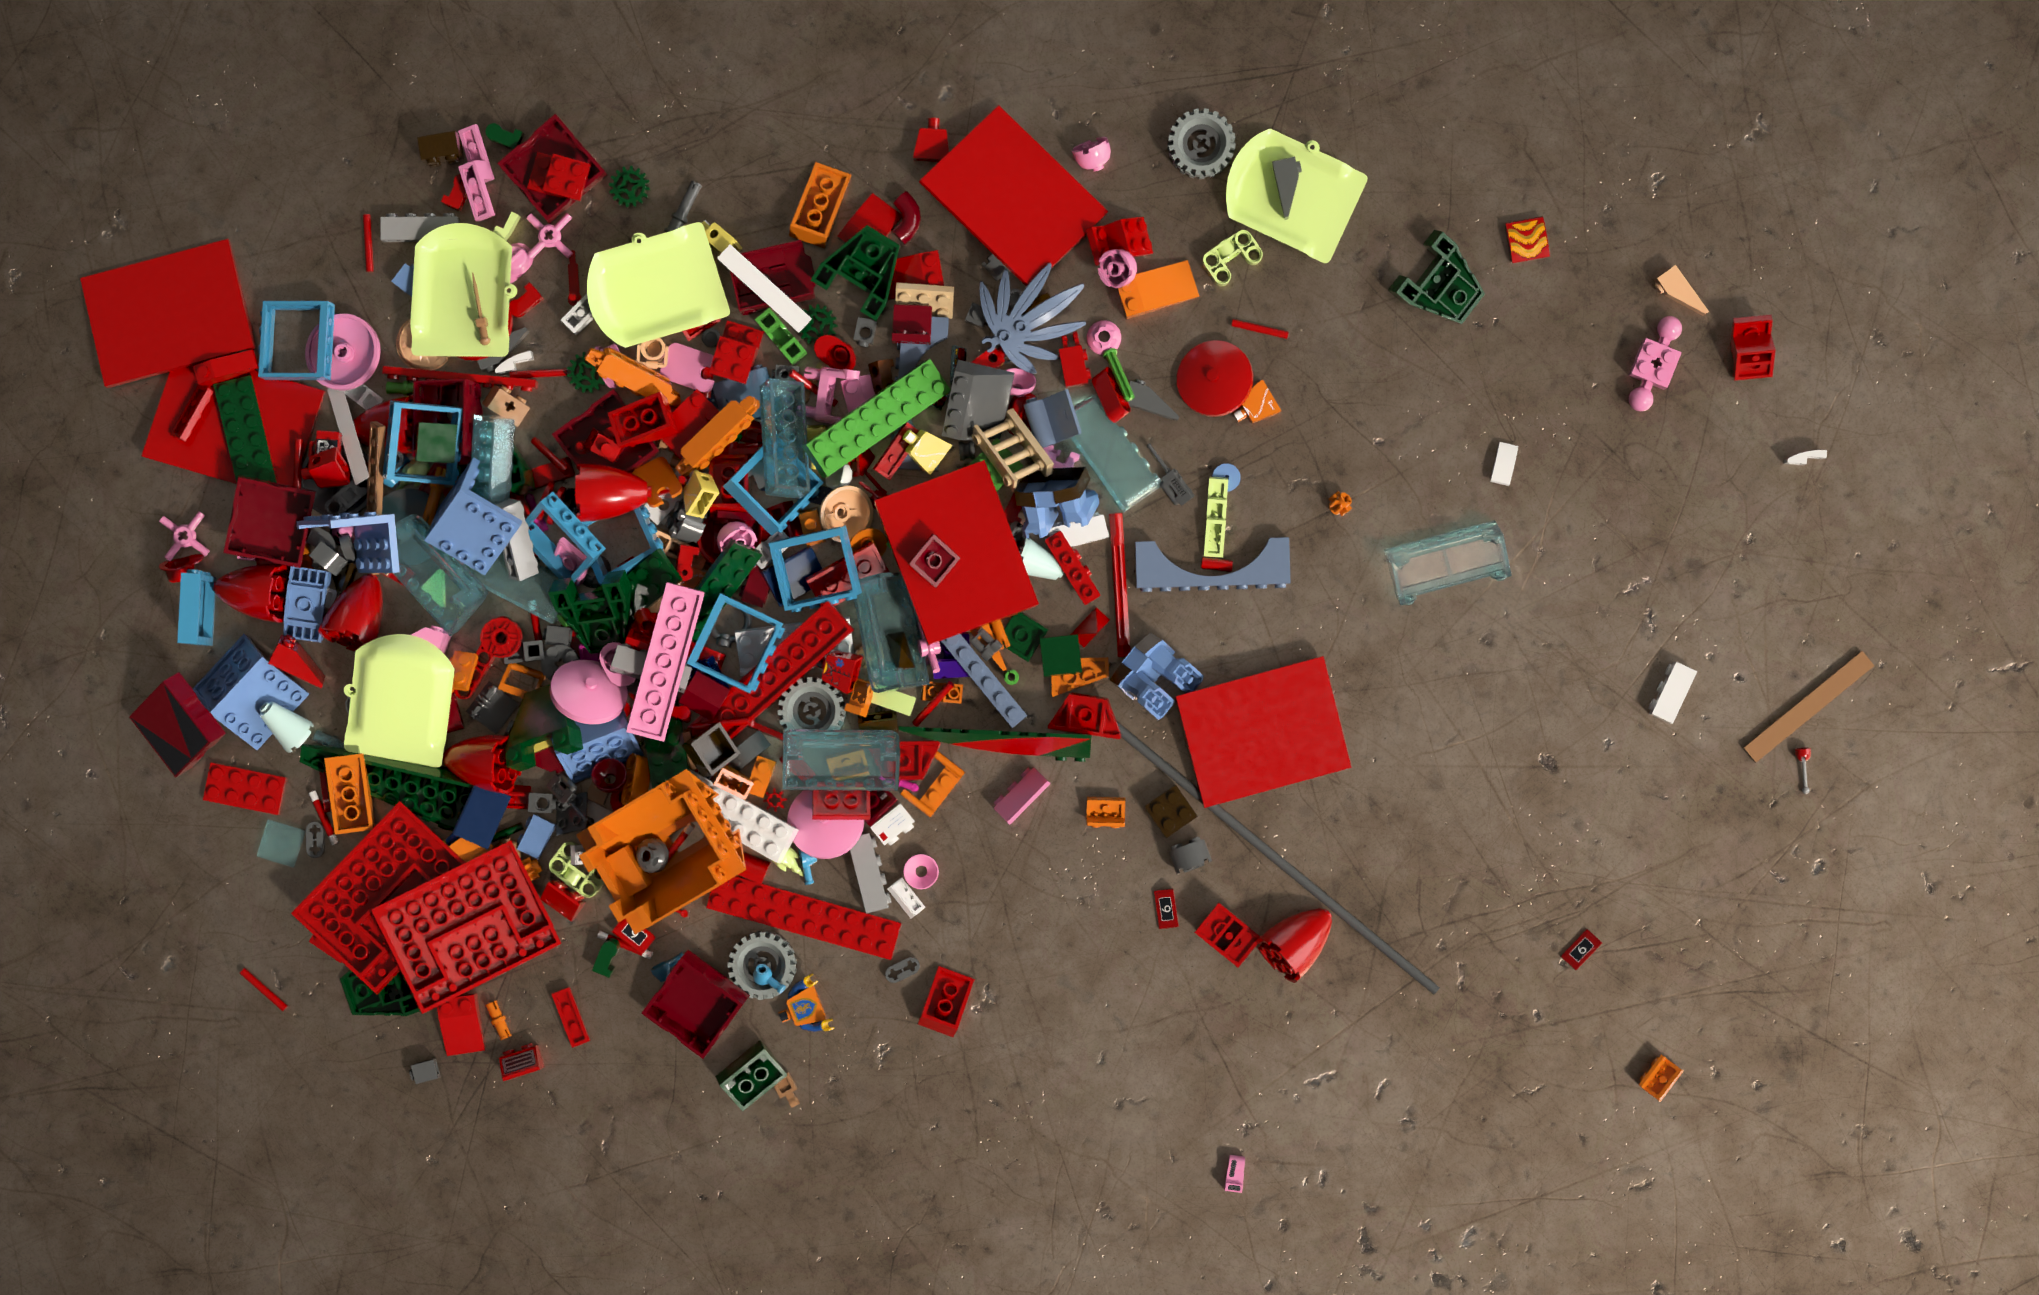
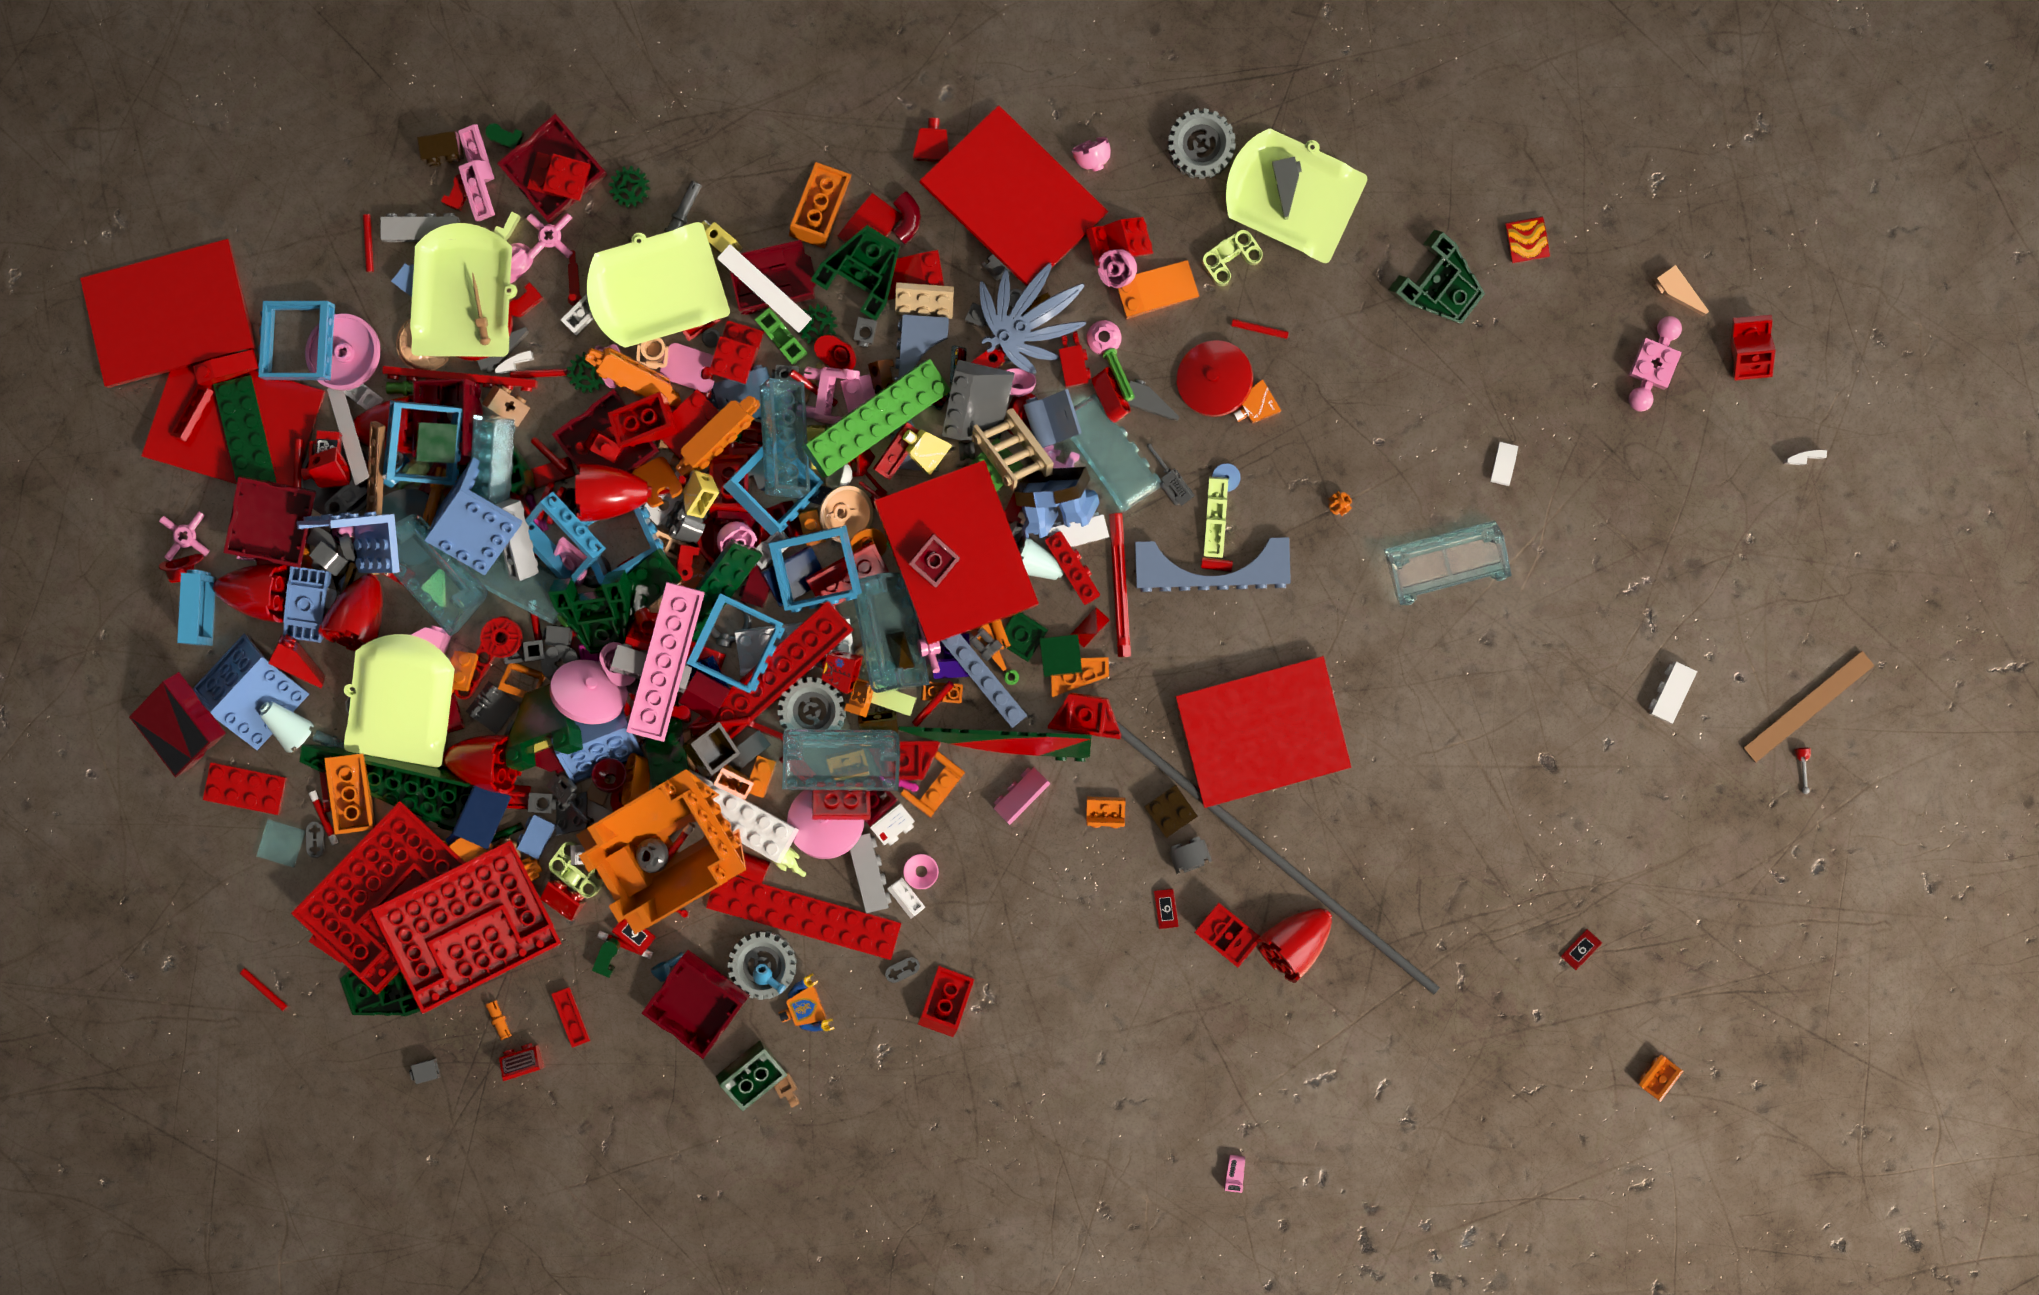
red slope [437,993,485,1056] -> none
red gear [763,788,787,812] -> none
dark azure bar [798,849,817,885] -> none
dark red bracket [892,305,932,345] -> none
medium blue piece [1110,633,1204,720] -> none

